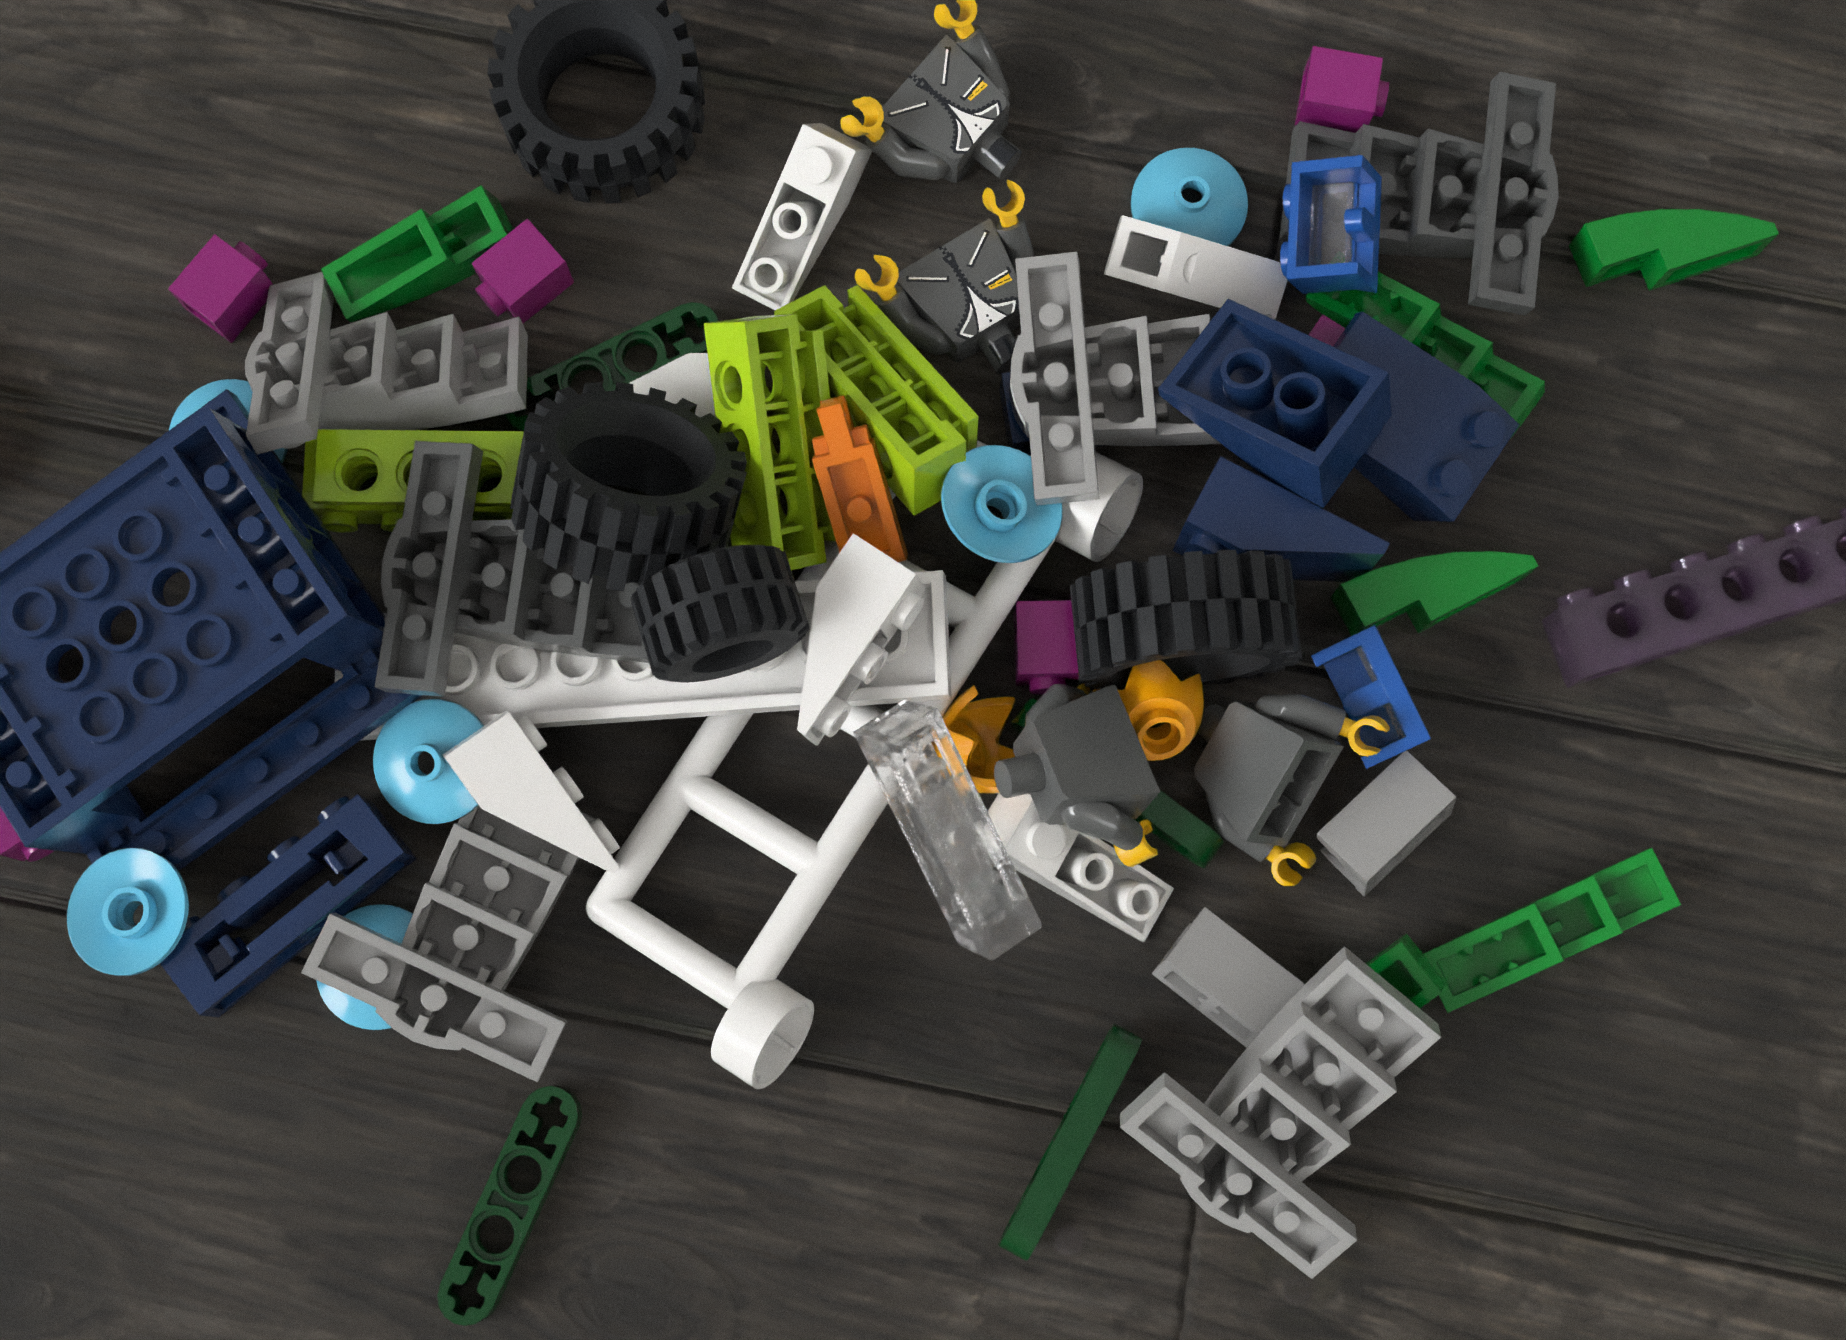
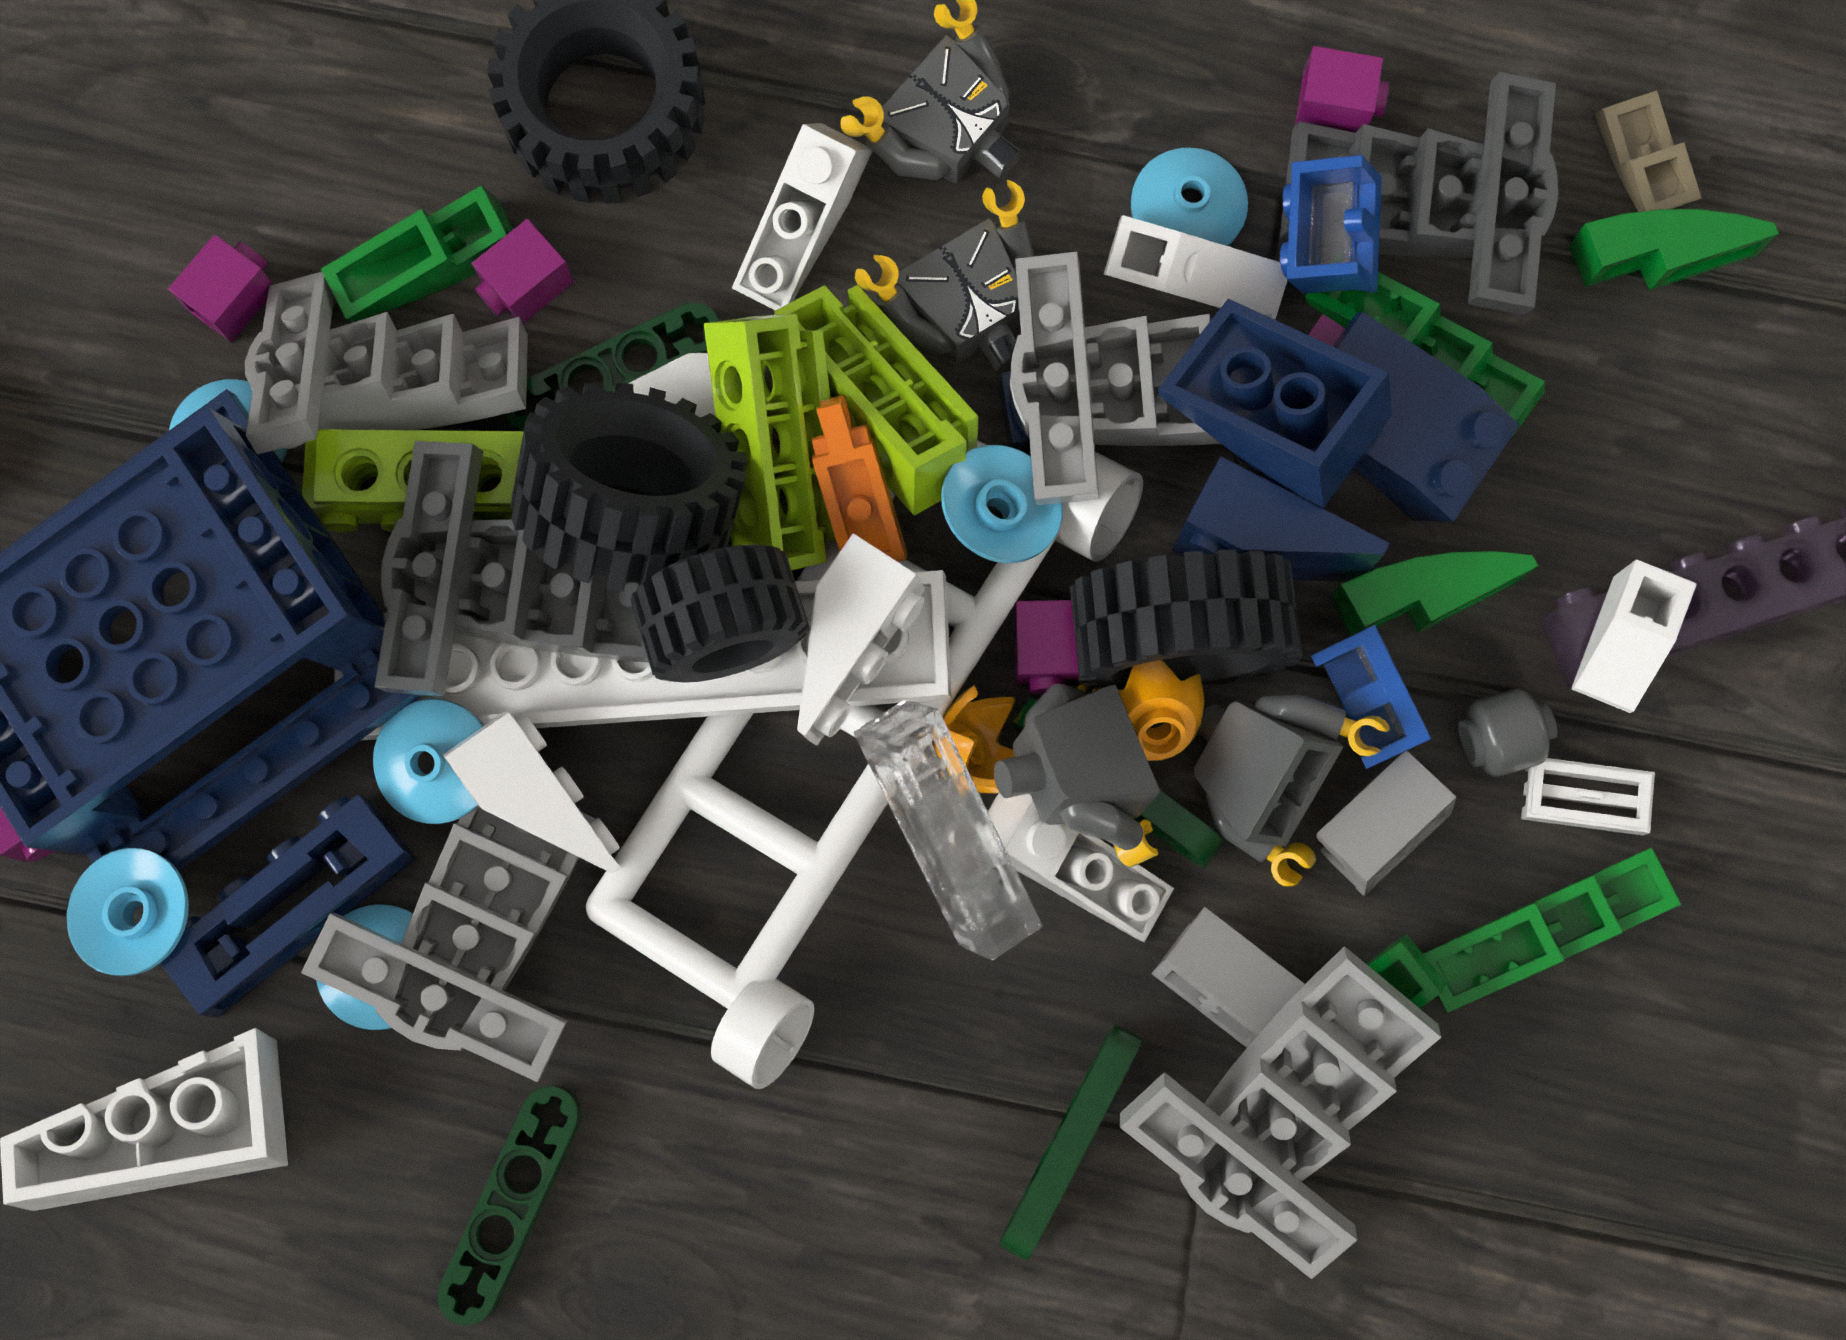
none -> white wedge [0,1028,288,1211]
none -> dark grey head [1458,689,1557,777]
none -> white tile [1521,758,1655,836]
none -> white slope [1571,559,1697,713]
none -> dark tan slope [1594,90,1702,212]

